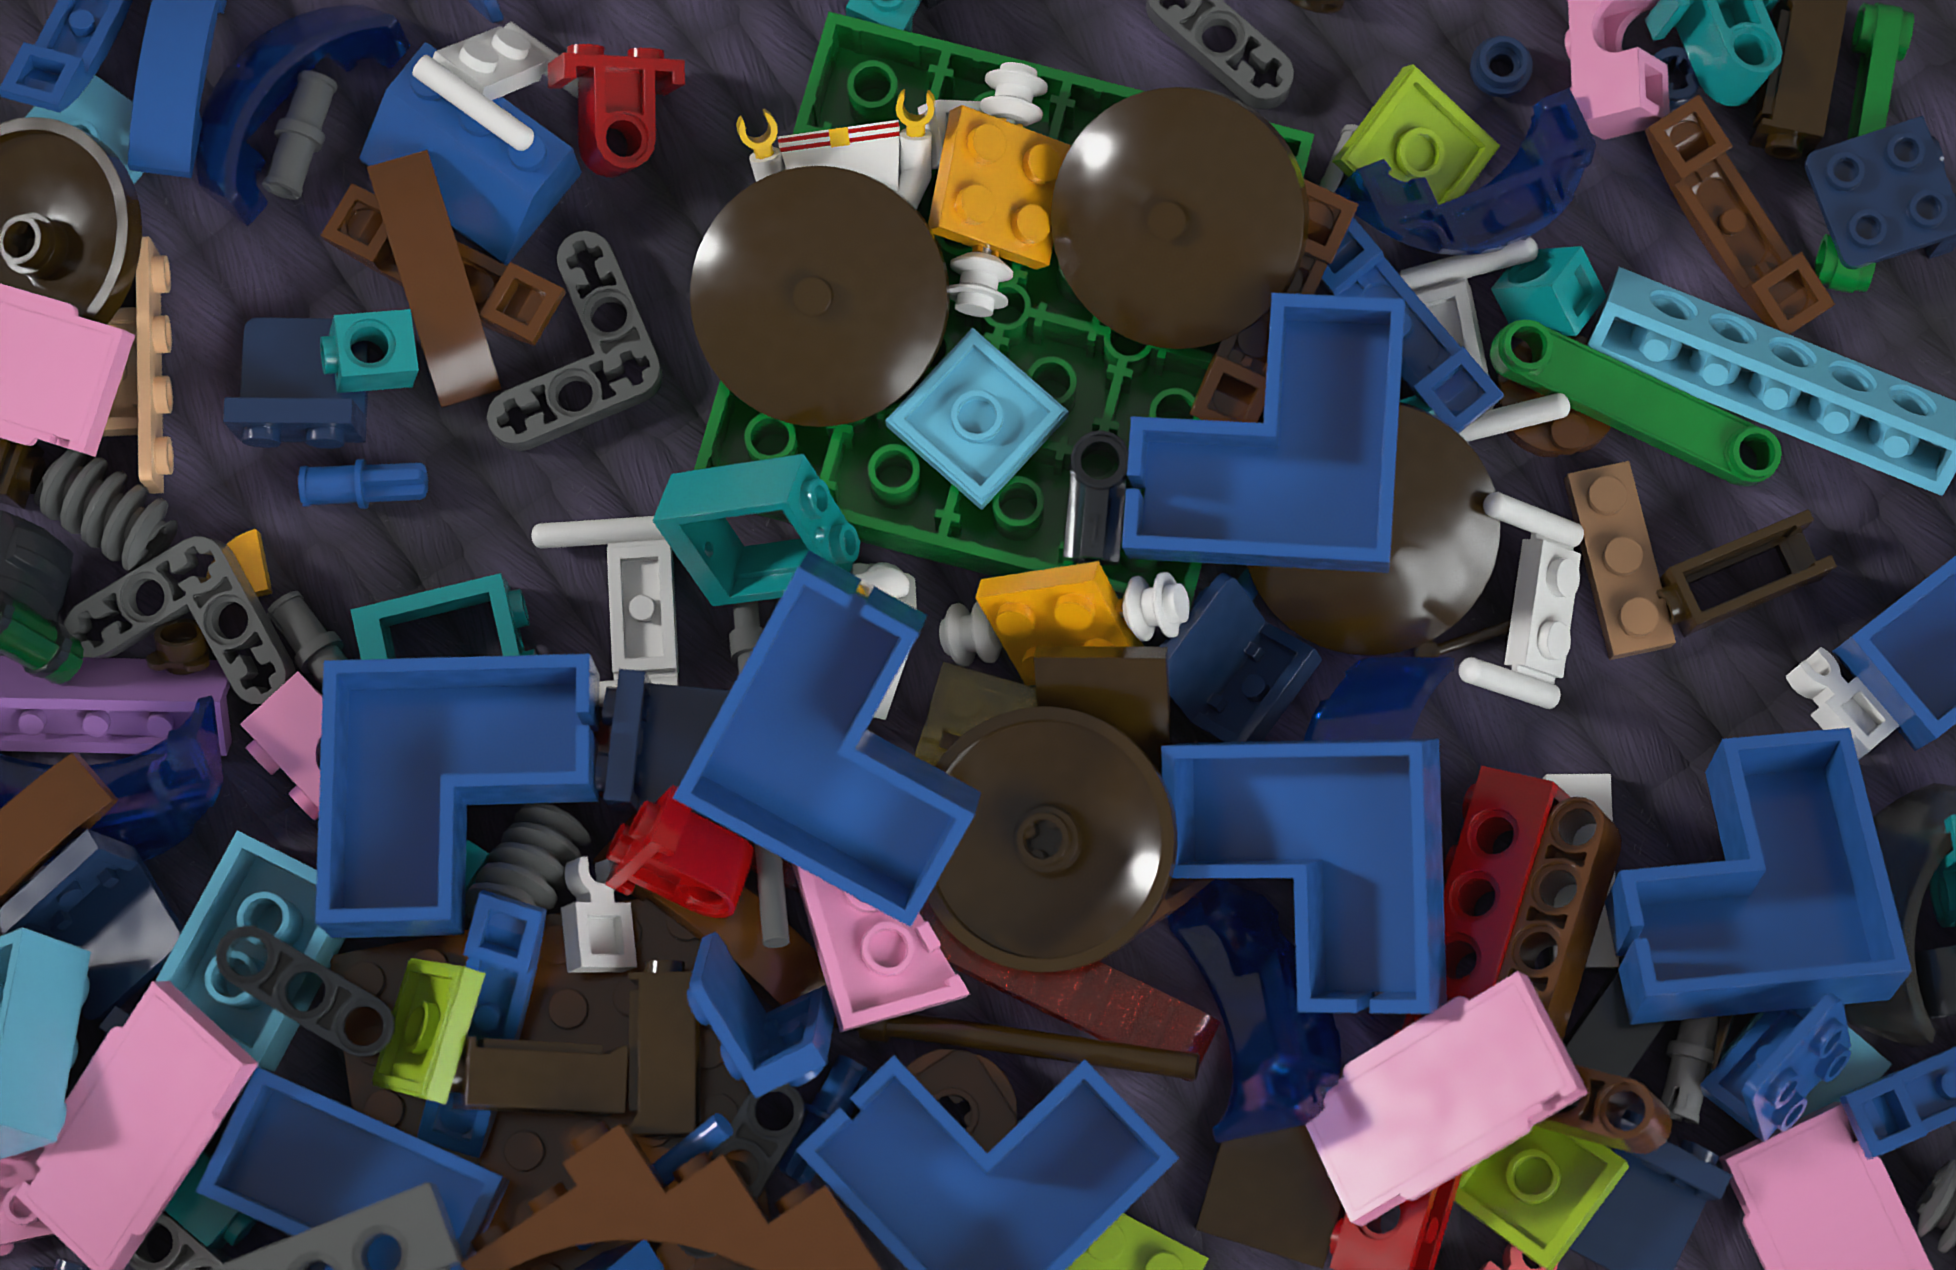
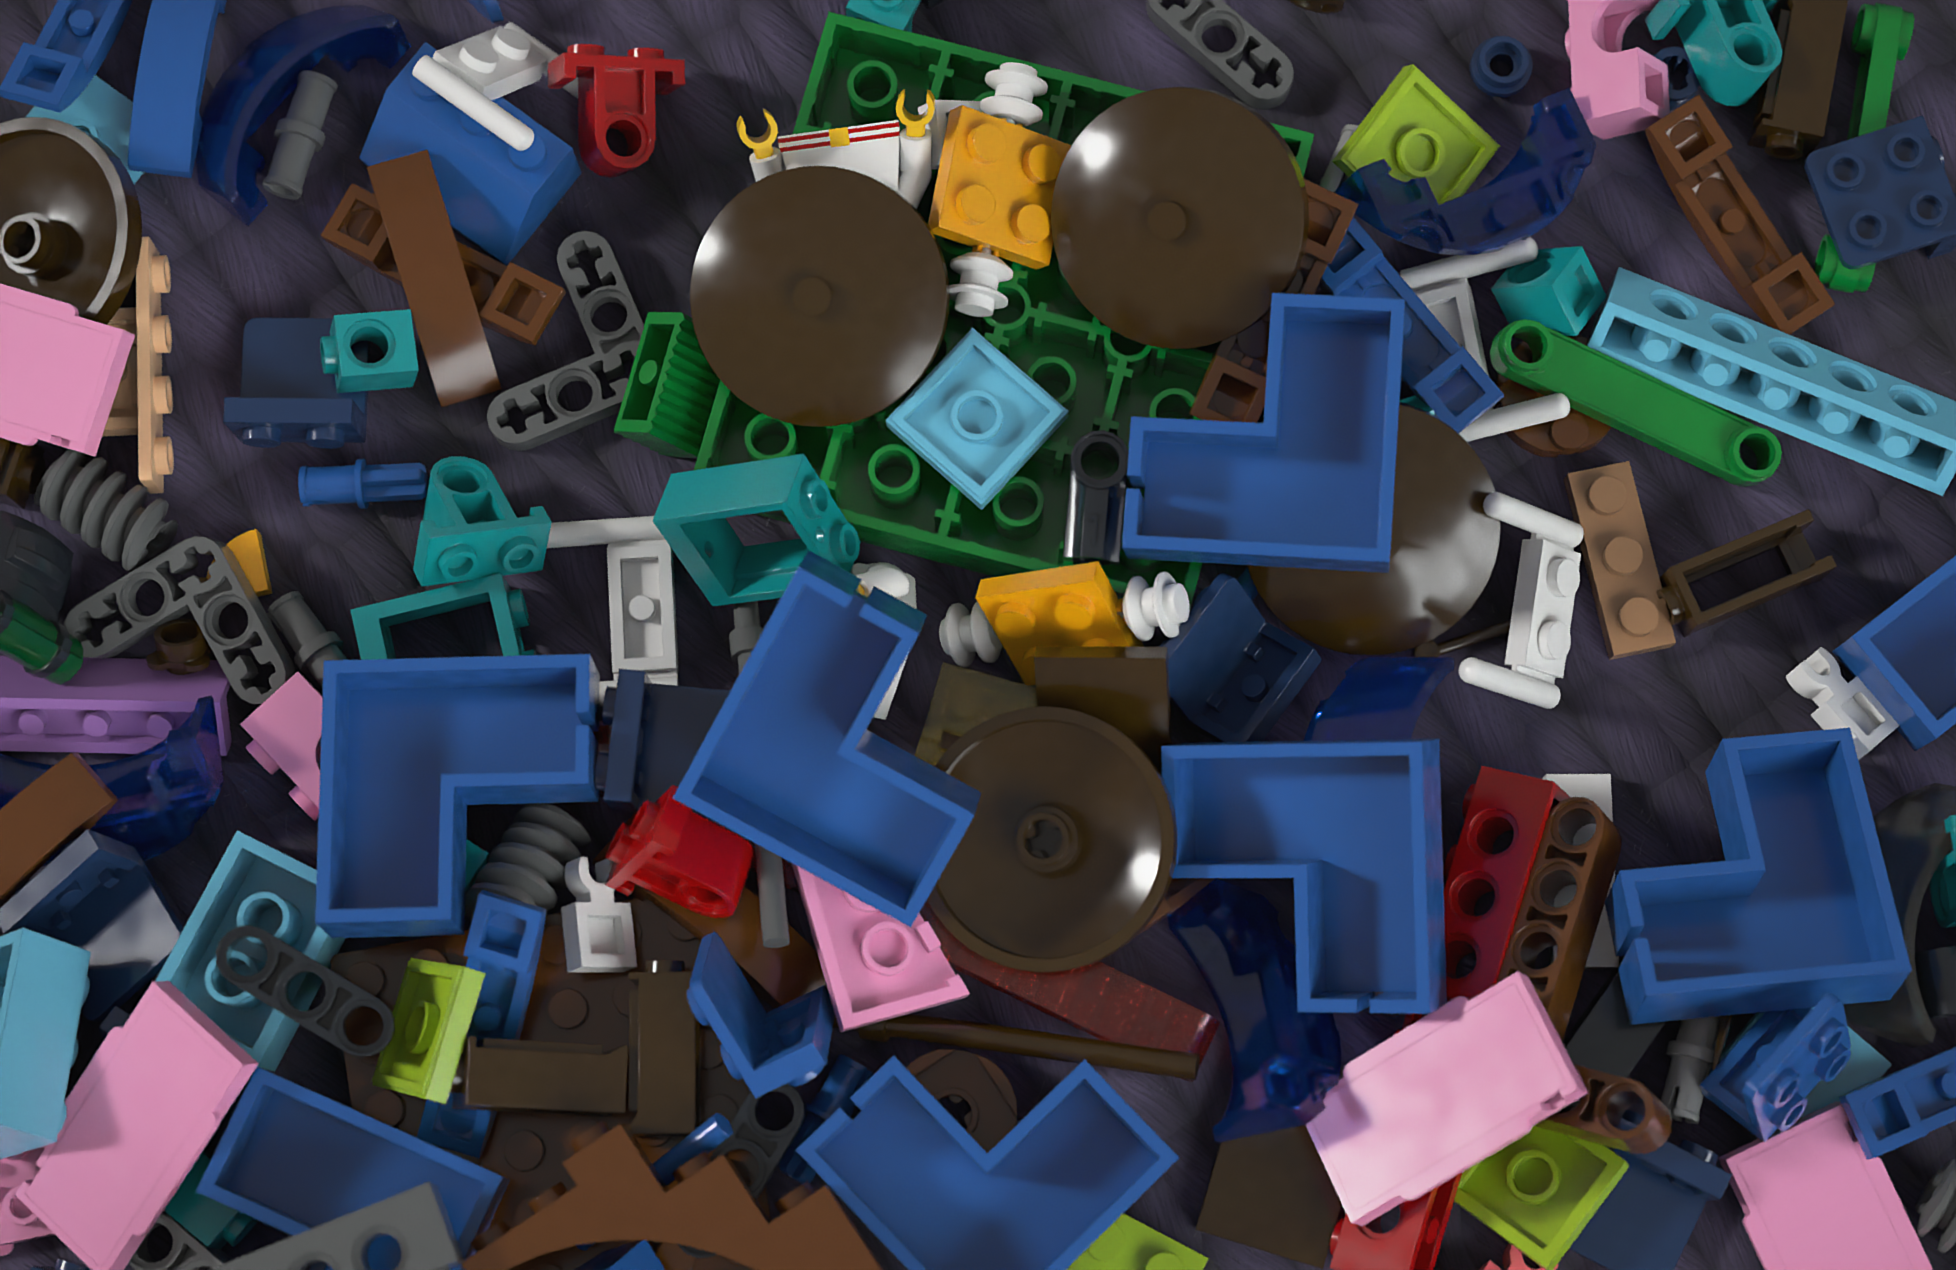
none -> teal pin [413,456,552,587]
none -> green brick [614,312,720,458]

